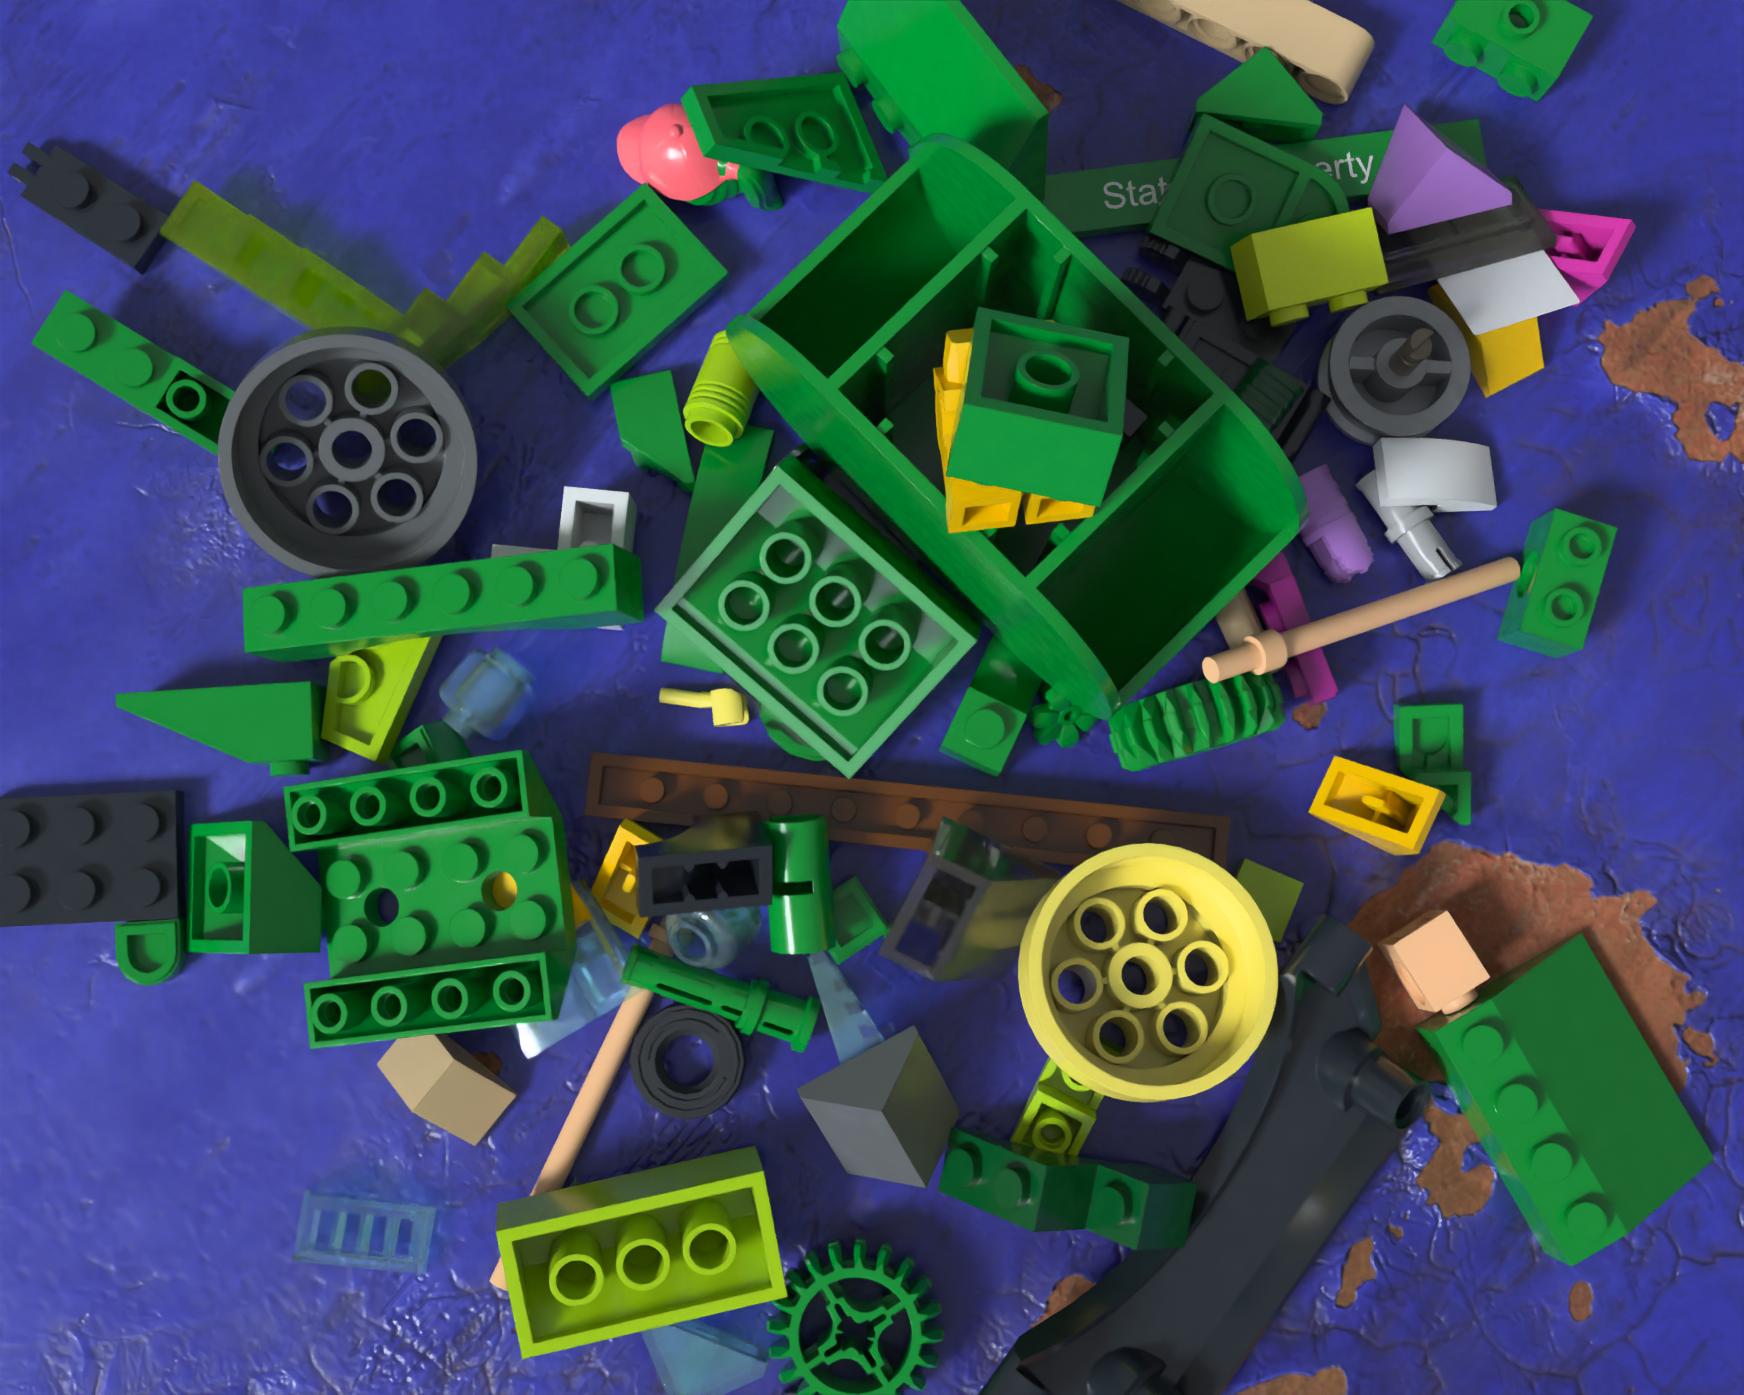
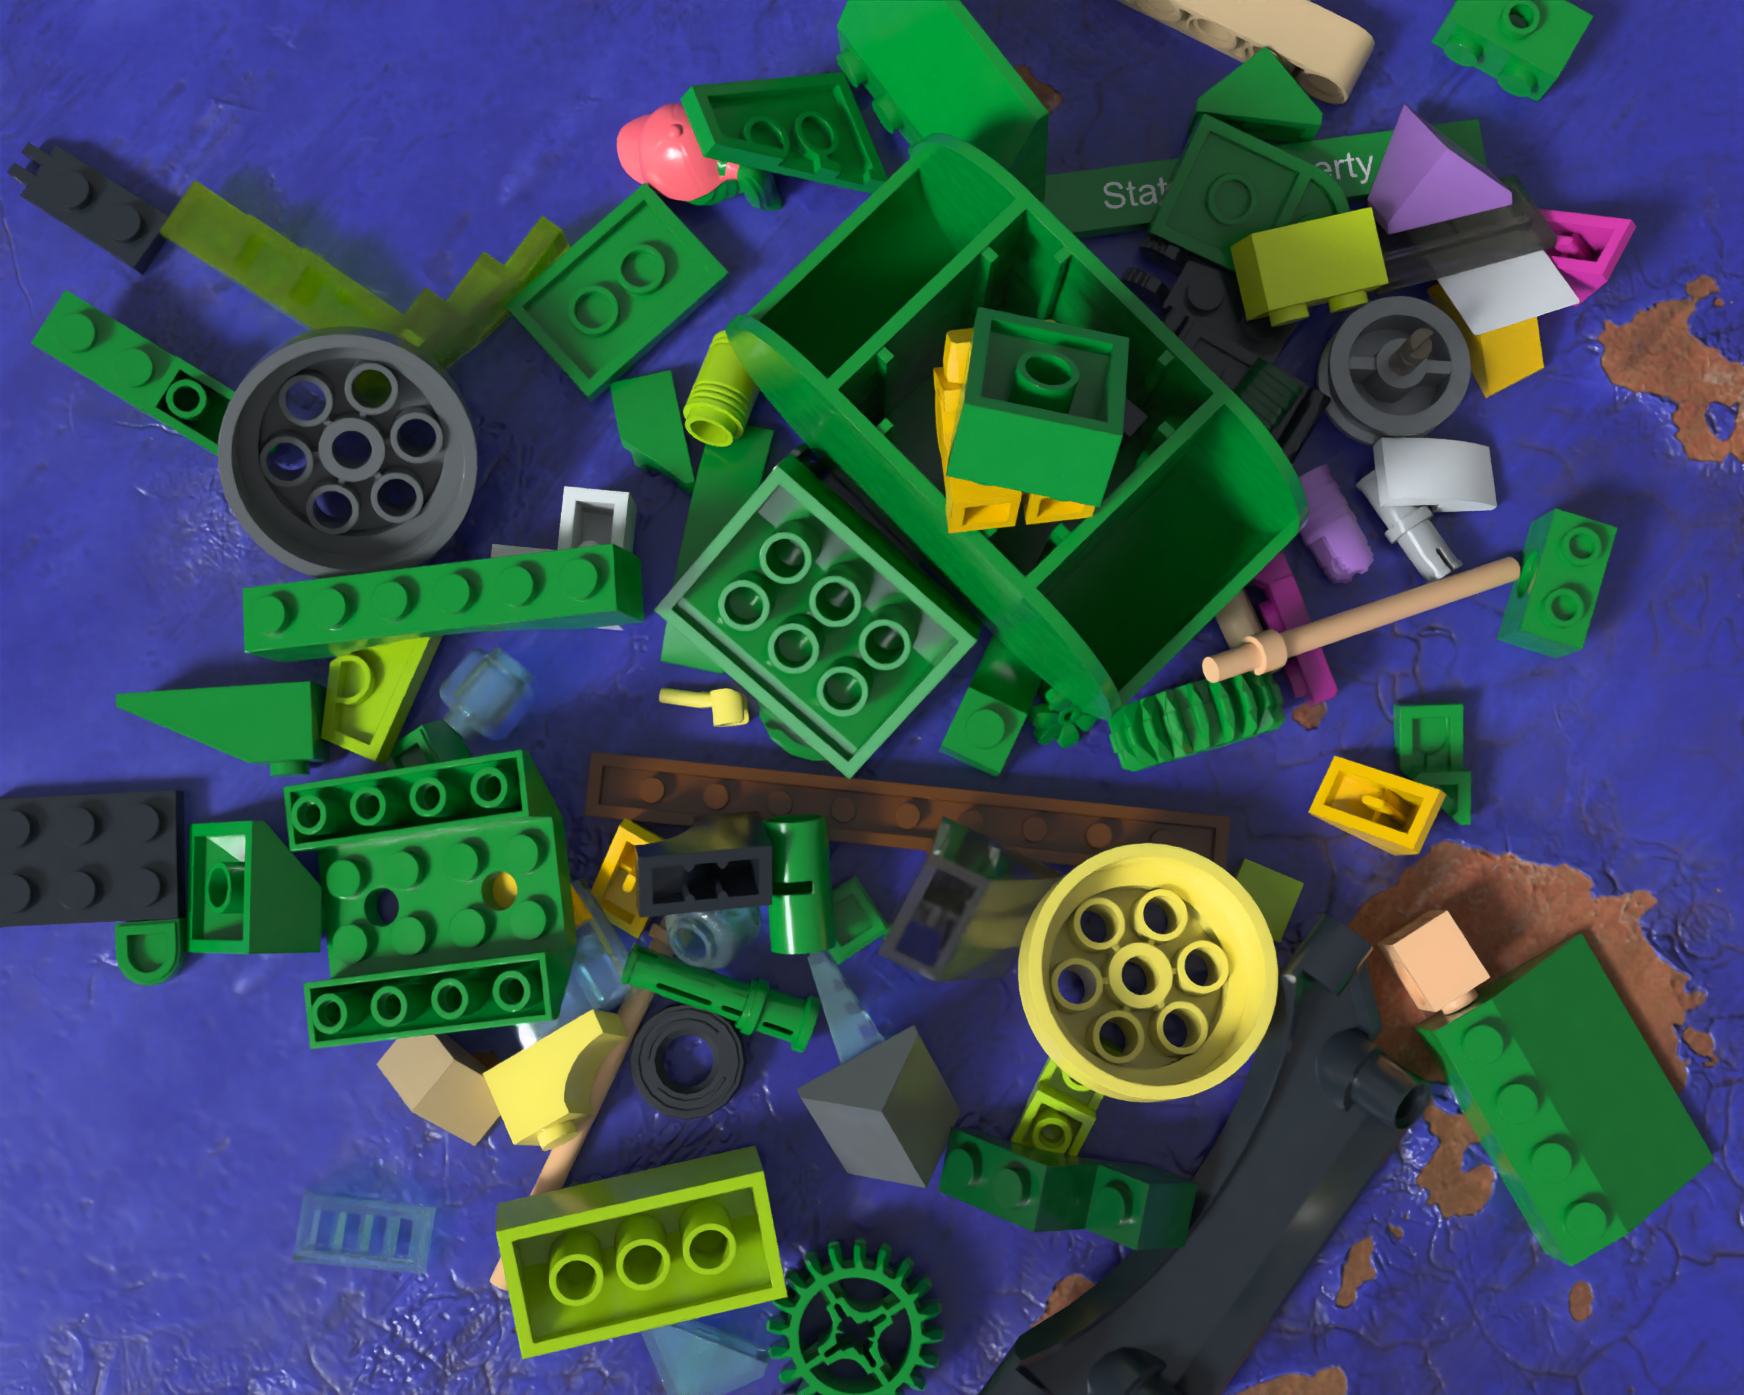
none -> light yellow arch [483,1009,629,1151]

